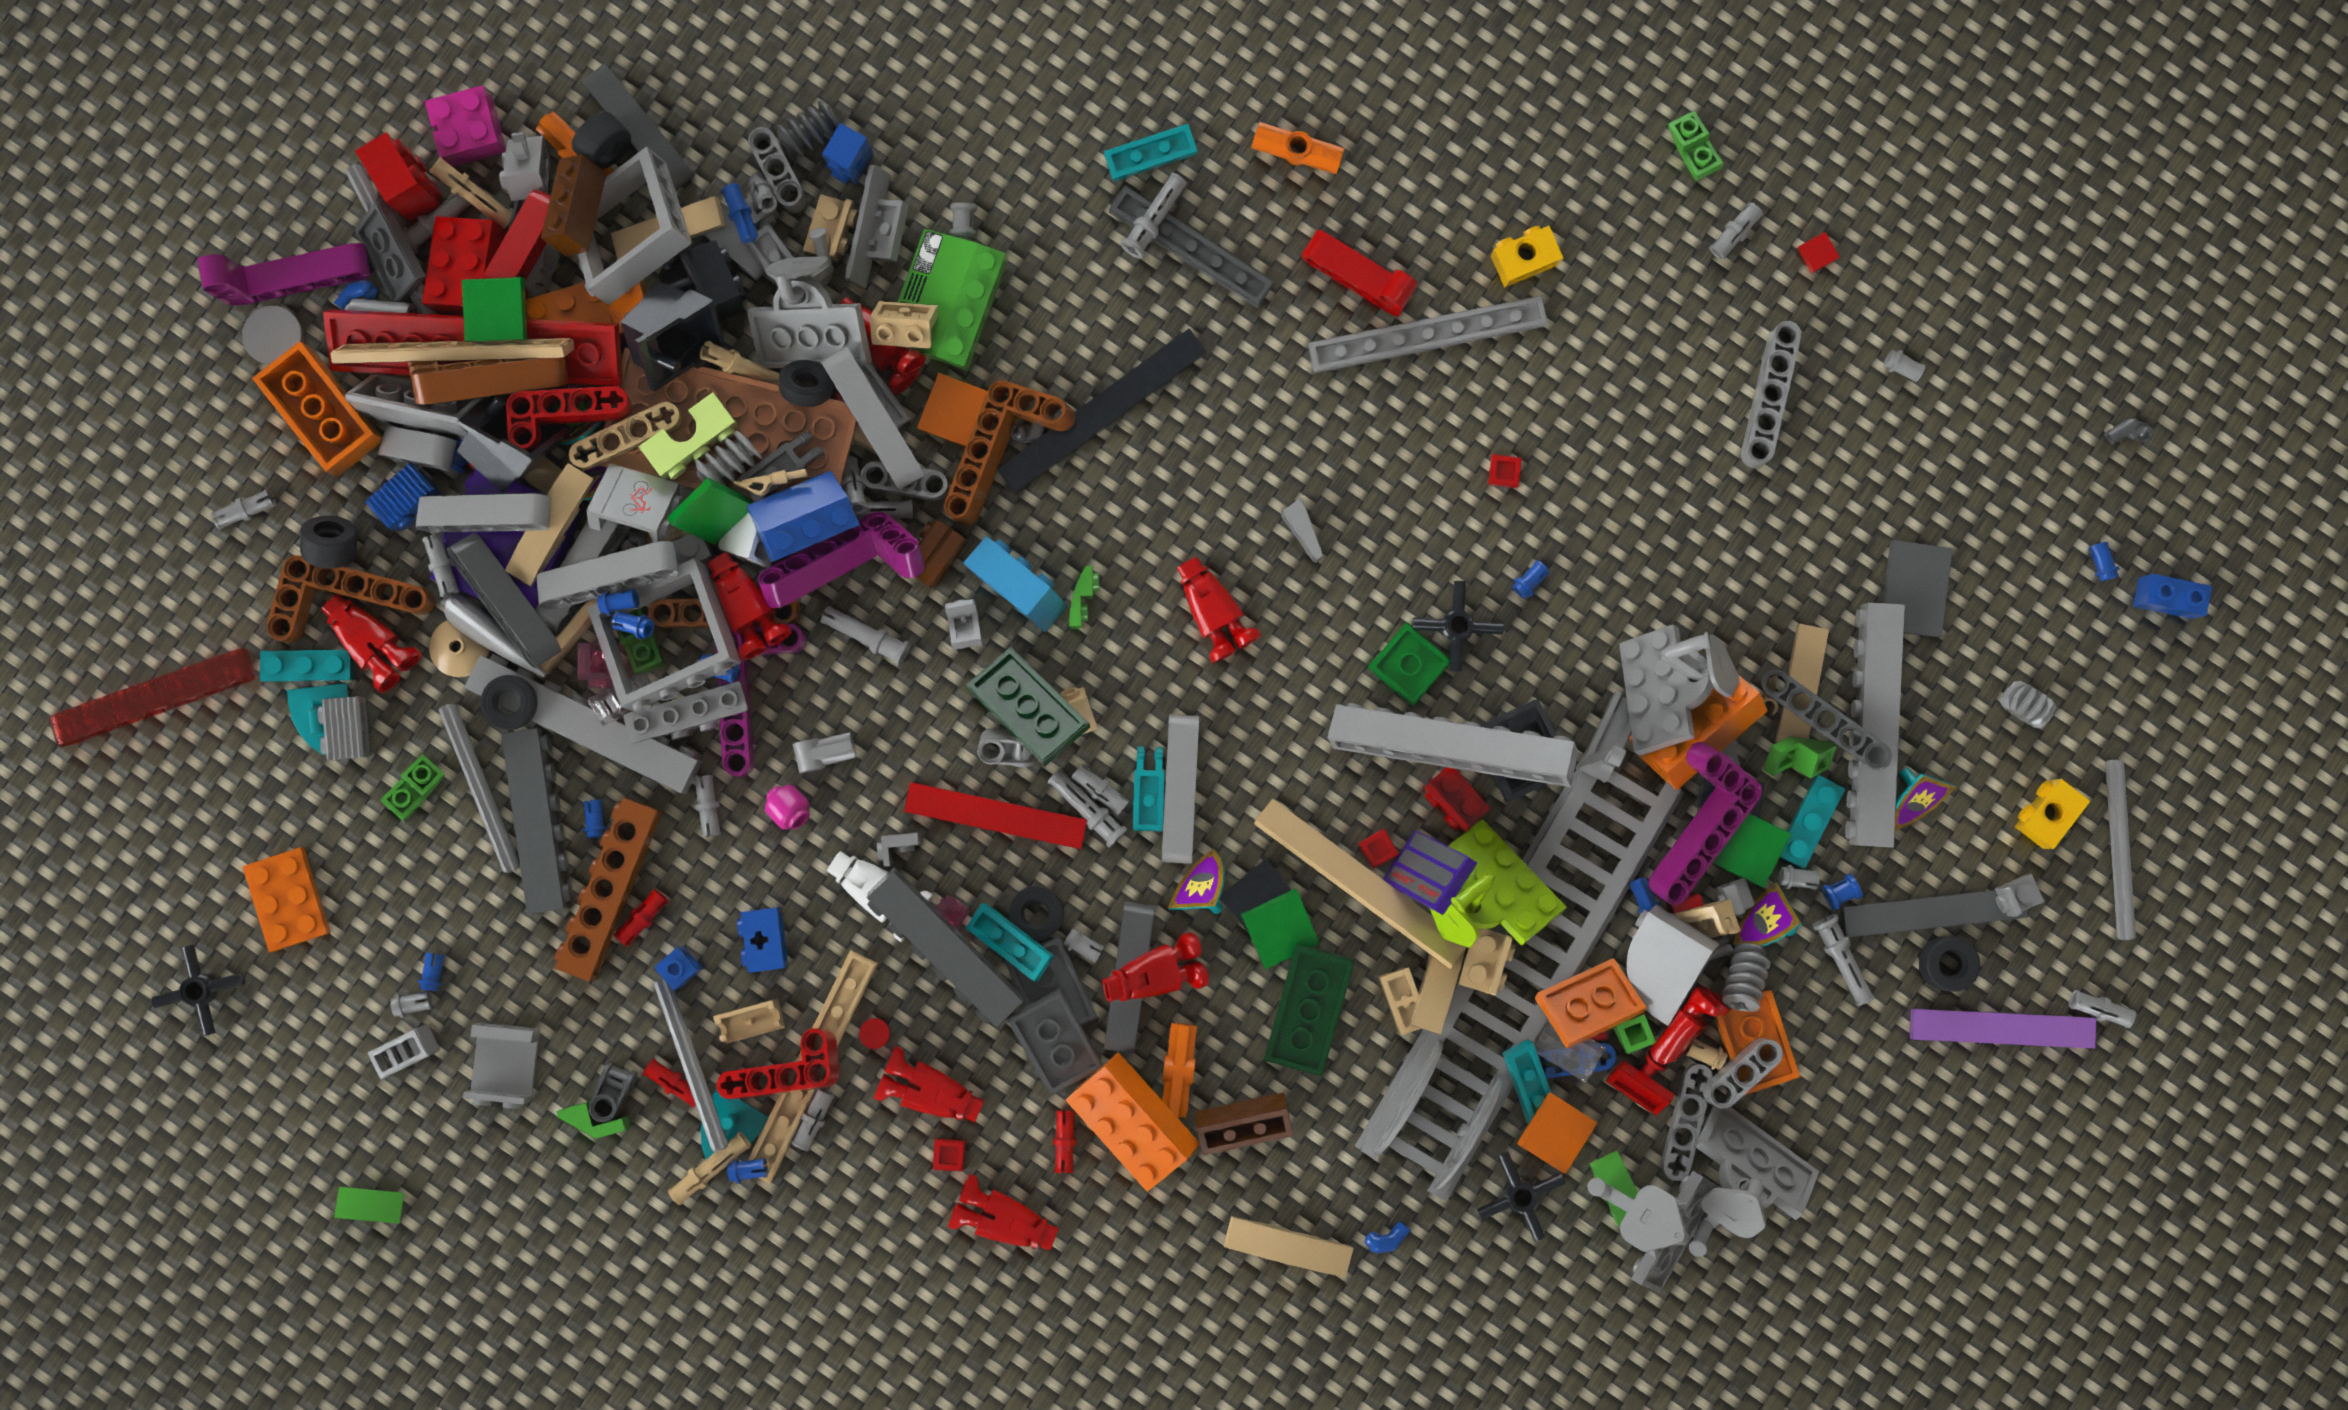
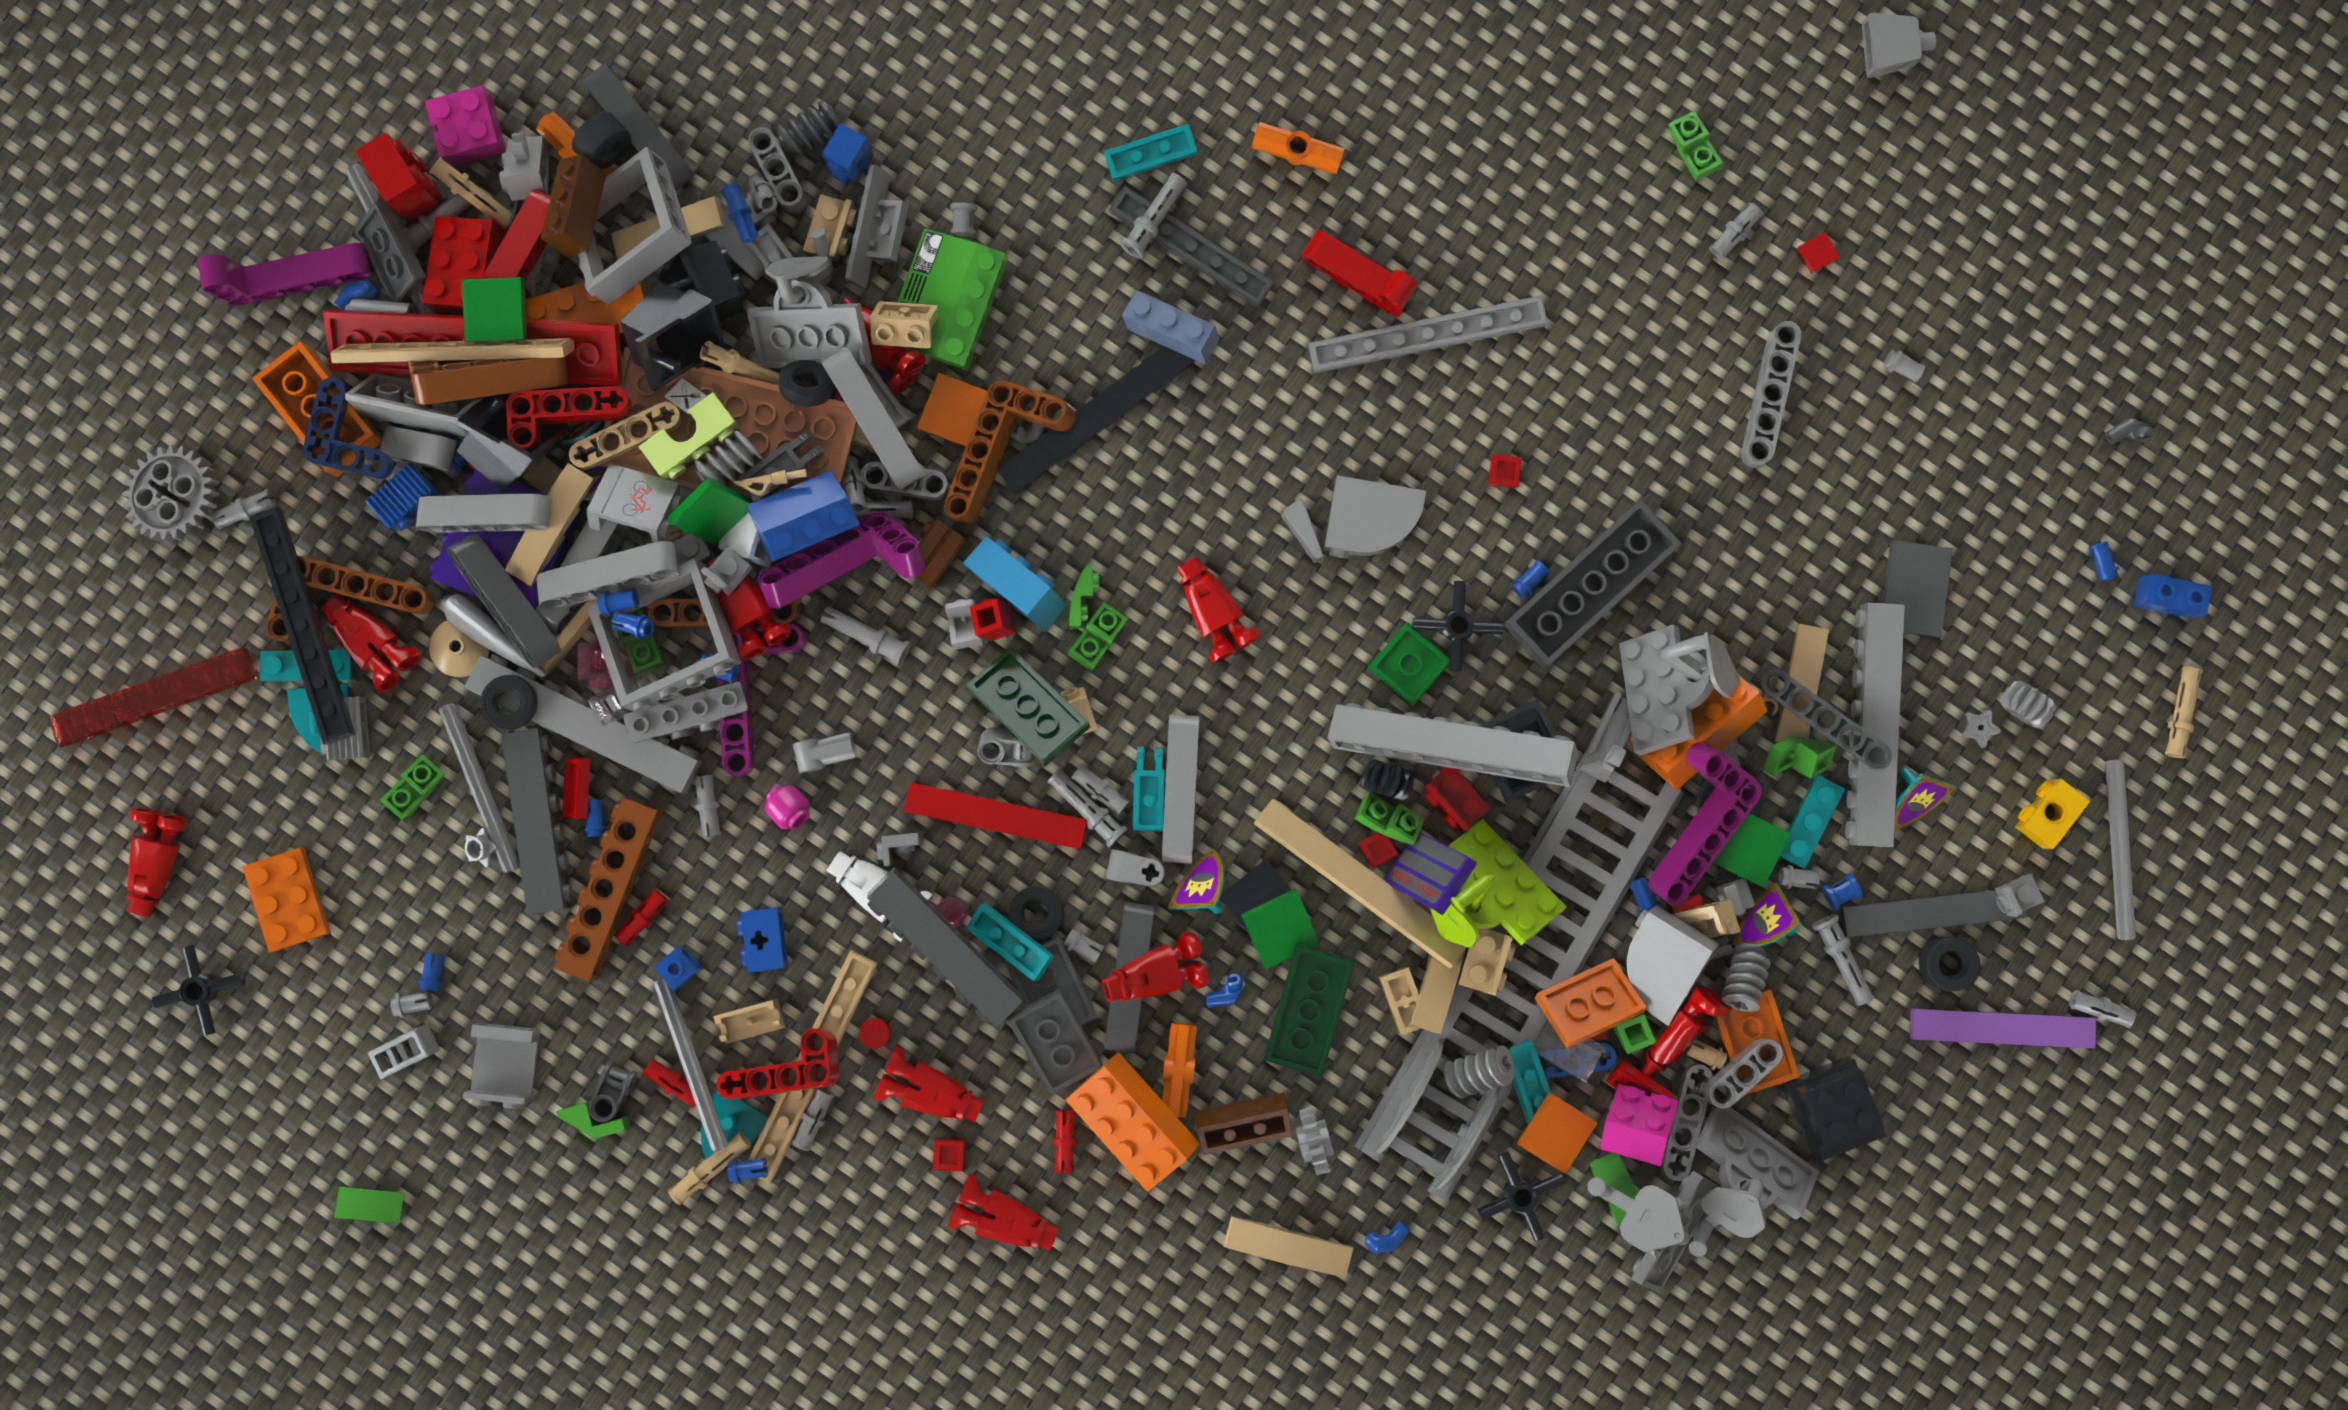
light grey tile [242,306,304,365] -> none
black tyre [300,515,357,569] -> none
light grey pin [422,534,460,597] -> none
yellow brick [1491,225,1563,288] -> none
none -> light grey gear [122,445,219,543]
none -> red piece [126,808,188,917]
none -> black tile [249,507,356,745]
none -> dark blue beam [303,378,394,479]
none -> light grey plate [465,828,498,867]
none -> red tile [562,758,590,819]
none -> white sticker [664,378,707,414]
none -> light grey bracket [701,547,752,596]
none -> red brick [970,598,1017,641]
none -> bright green slope [1068,602,1128,671]
none -> light grey piece [1105,849,1165,886]
none -> sand blue brick [1122,290,1220,365]
none -> blue arm [1205,973,1245,1008]
none -> light grey gear [1295,1107,1334,1176]
none -> light grey brick [1323,475,1426,559]
none -> bright green slope [1354,791,1425,845]
none -> black gear [1362,759,1415,800]
none -> light grey piece [1444,1045,1515,1098]
none -> dark grey brick [1504,499,1682,669]
none -> dark pink piece [1600,1084,1679,1166]
none -> black piece [1780,1057,1886,1163]
none -> light grey torso [1862,13,1936,78]
none -> light grey plate [1961,710,2001,748]
none -> tan pin [2165,666,2203,759]

